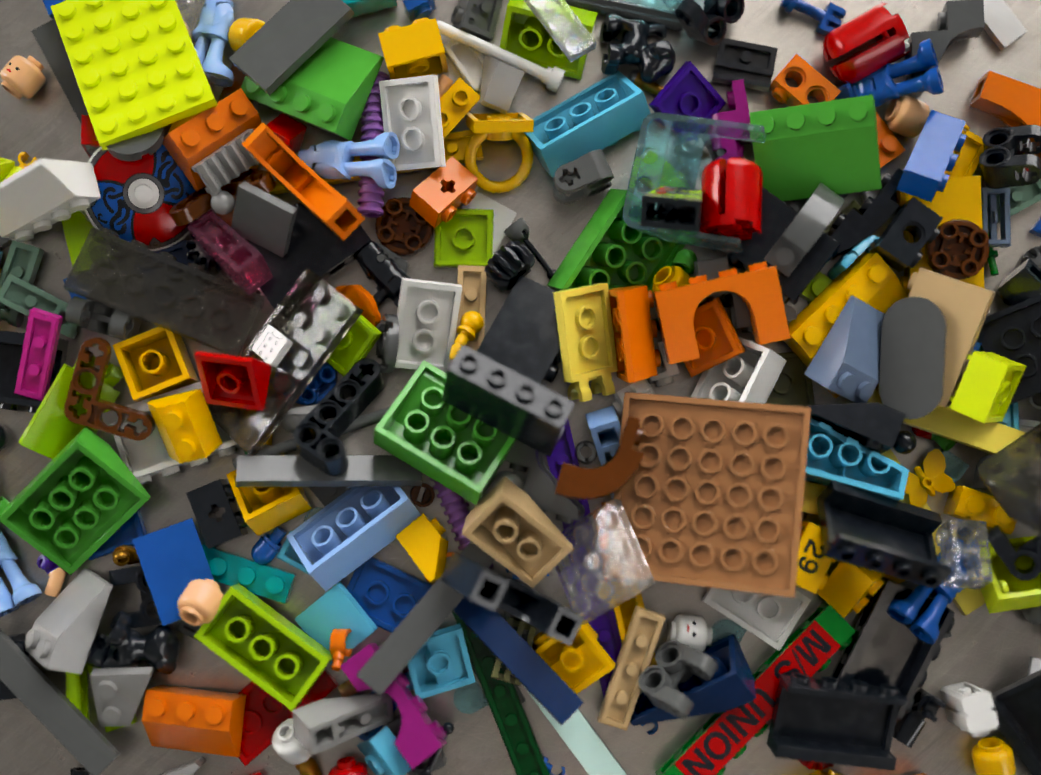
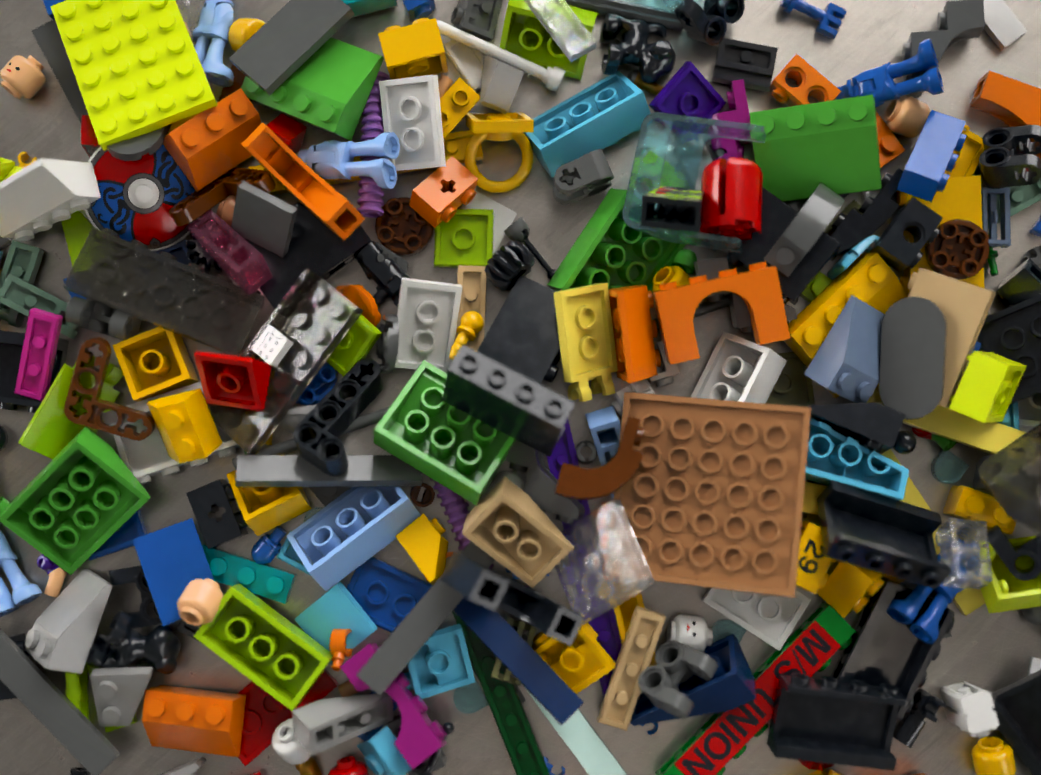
pearl gold arm [112,545,140,566] -> none
light grey gear [191,129,276,215] -> none
orange tile [684,298,746,378] -> none
red cylinder [823,2,910,84] -> none
yellow piece [905,448,956,508] -> none

